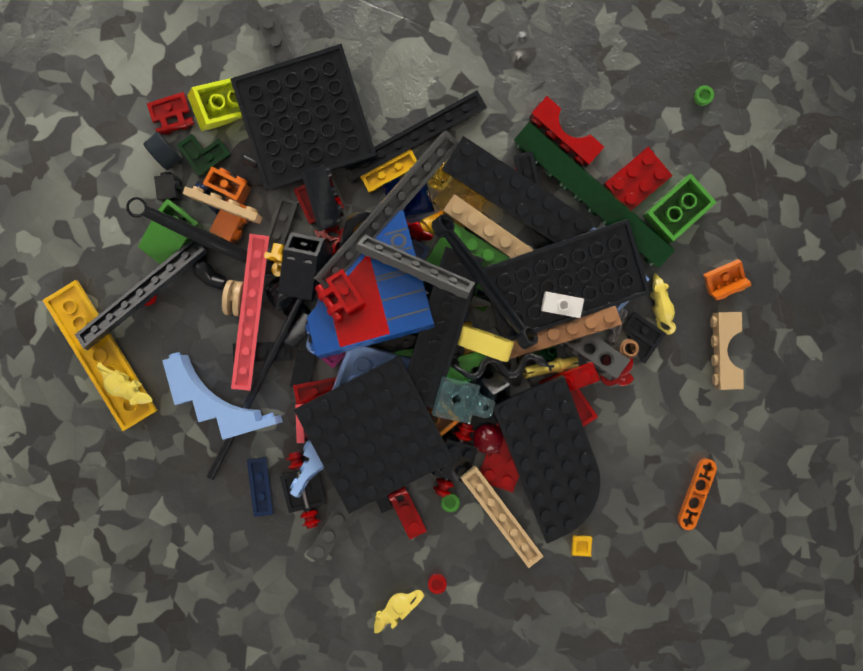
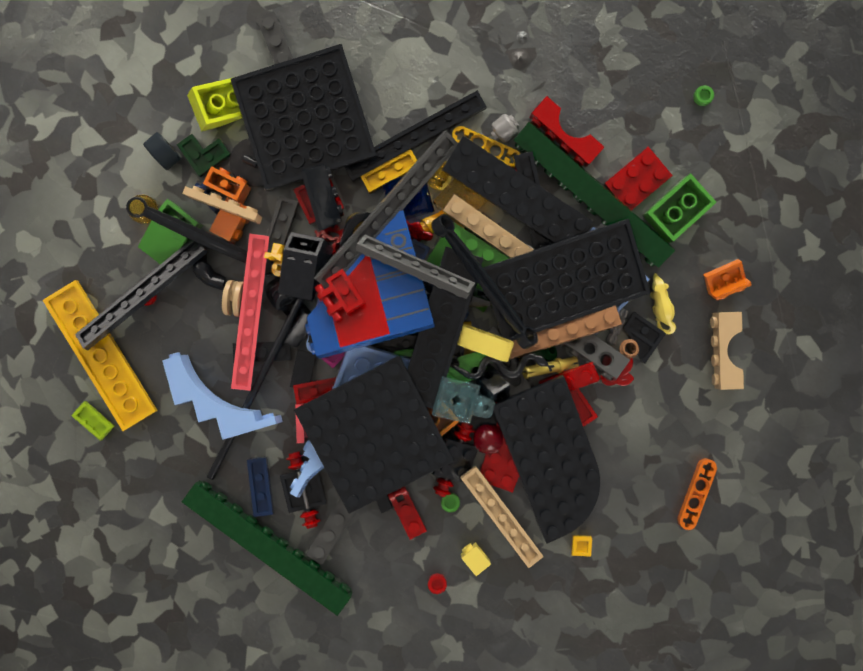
light yellow animal [96,362,152,405] -> none
red plate [146,92,195,135] -> none
black brick [154,172,183,202] -> none
light yellow animal [374,590,425,633] -> none
white plate [541,291,584,318] -> none
none -> lime plate [71,401,115,441]
none -> clear yellow hair [129,194,158,224]
none -> dark green brick [181,480,353,616]
none -> yellow beam [452,126,520,168]
none -> light yellow brick [461,542,491,576]
none -> light grey head [491,114,520,143]

